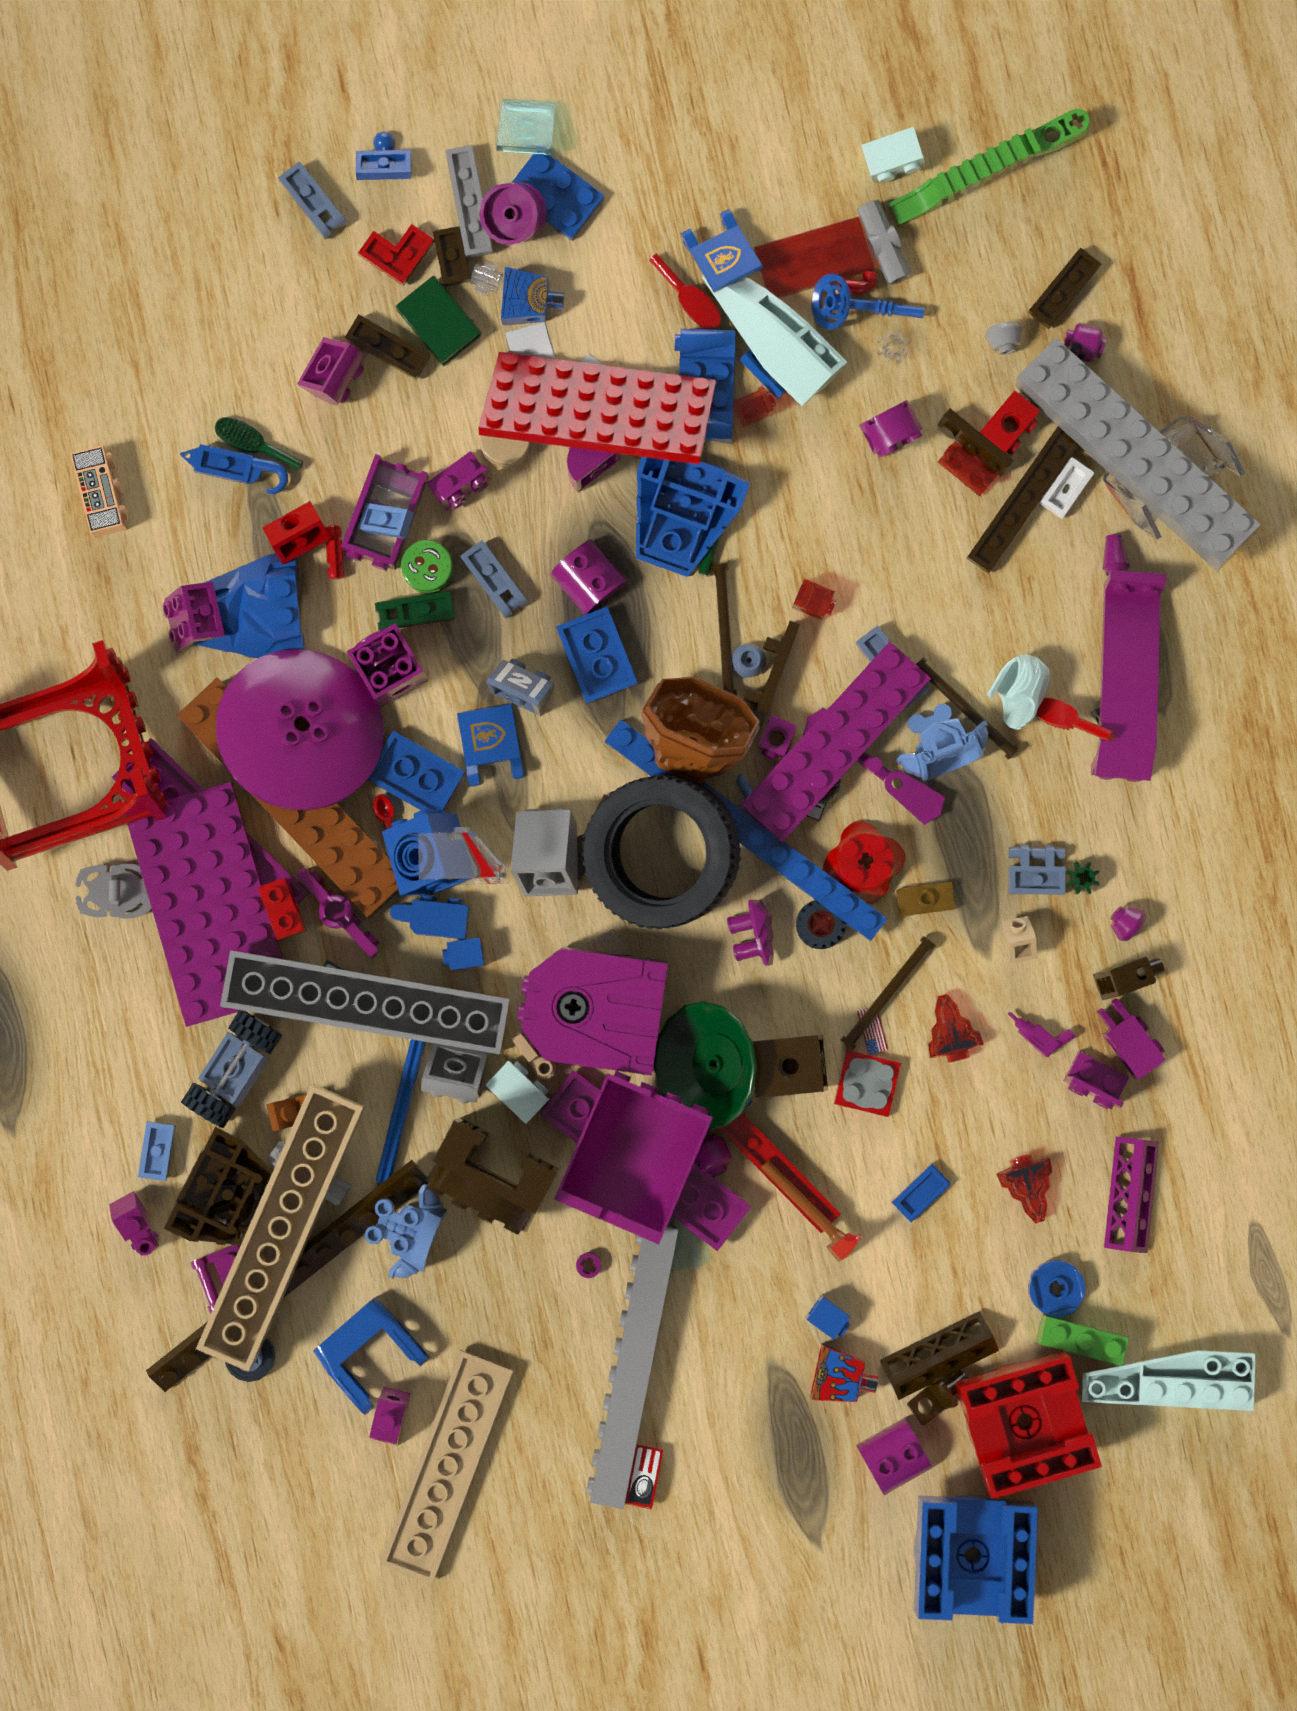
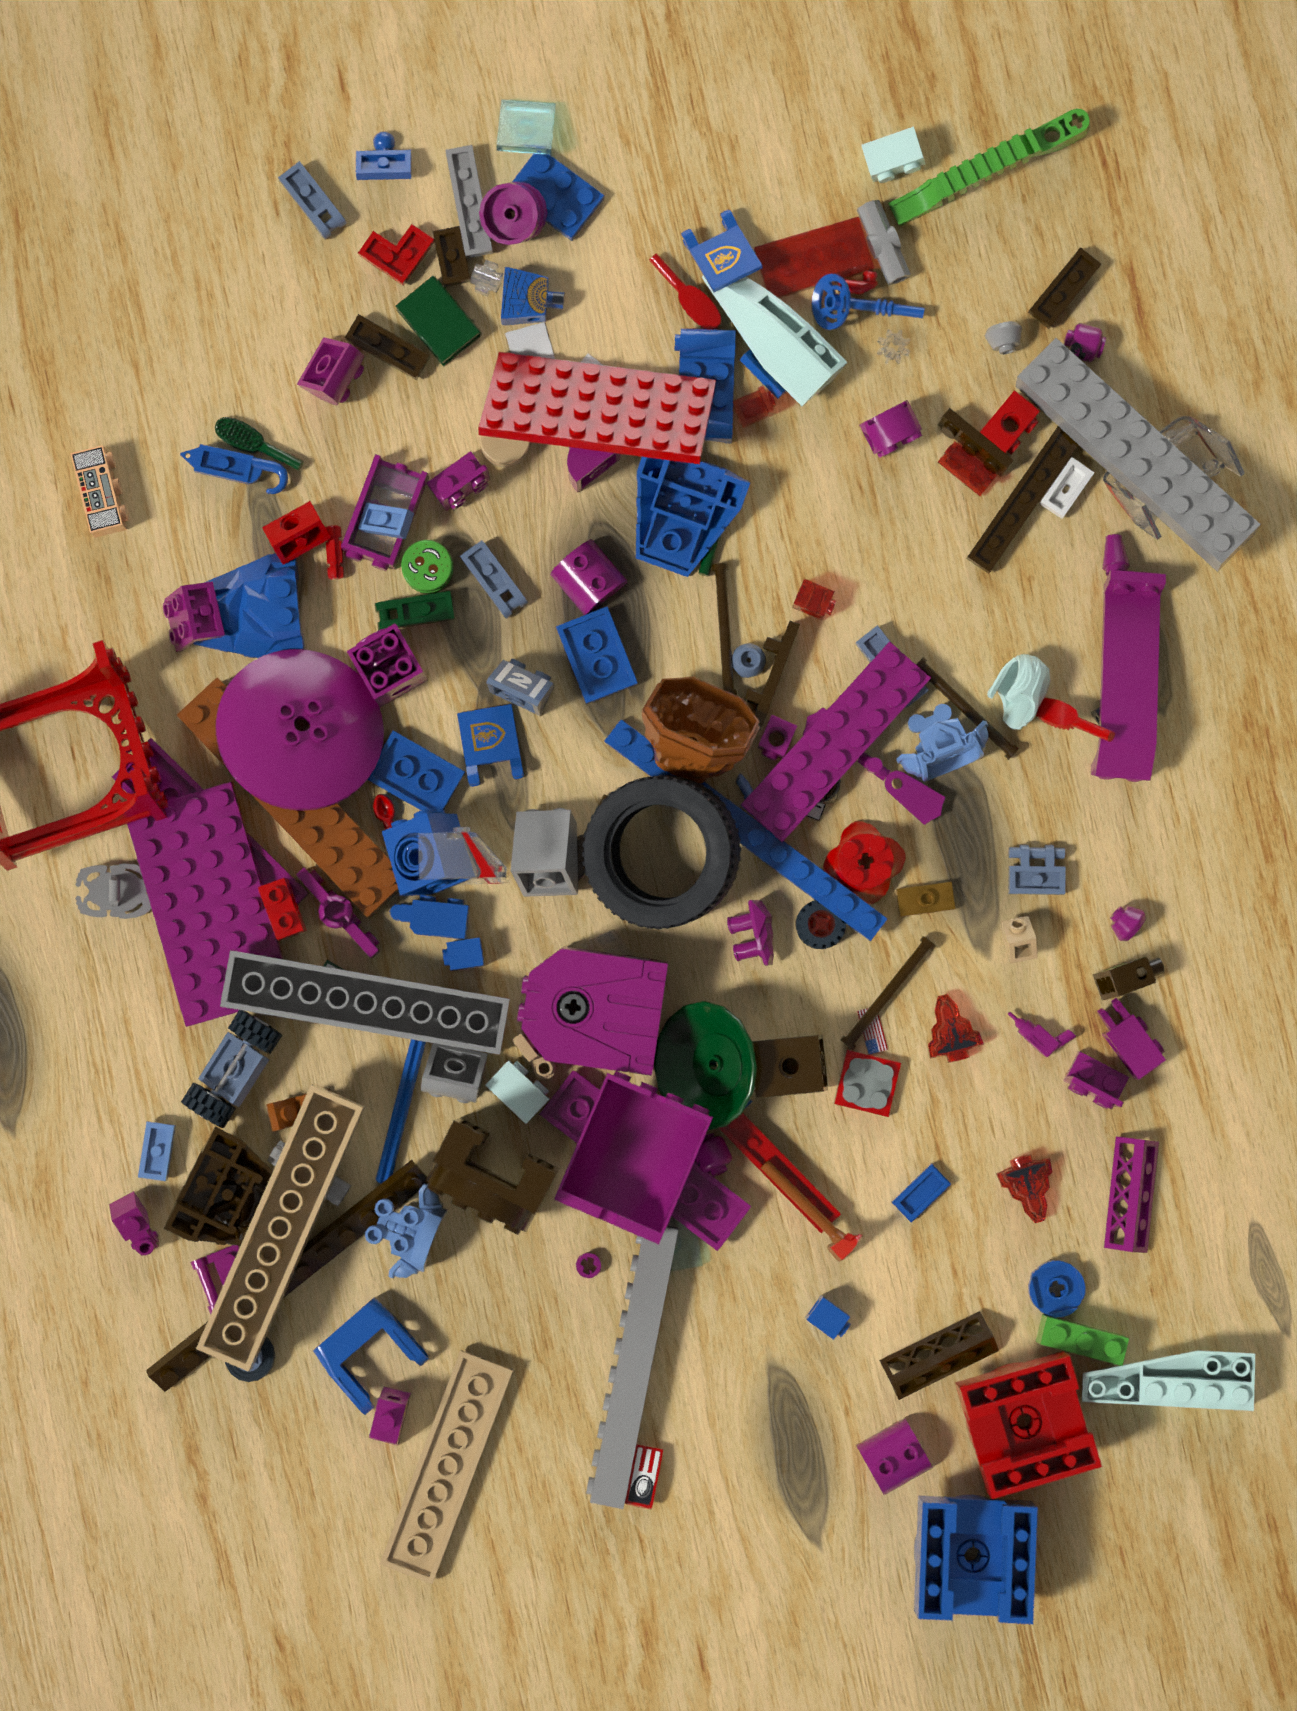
torso [810,1344,879,1402] -> none
dark brown bracket [907,1370,969,1425] -> none
dark green gear [1065,862,1100,895] -> none

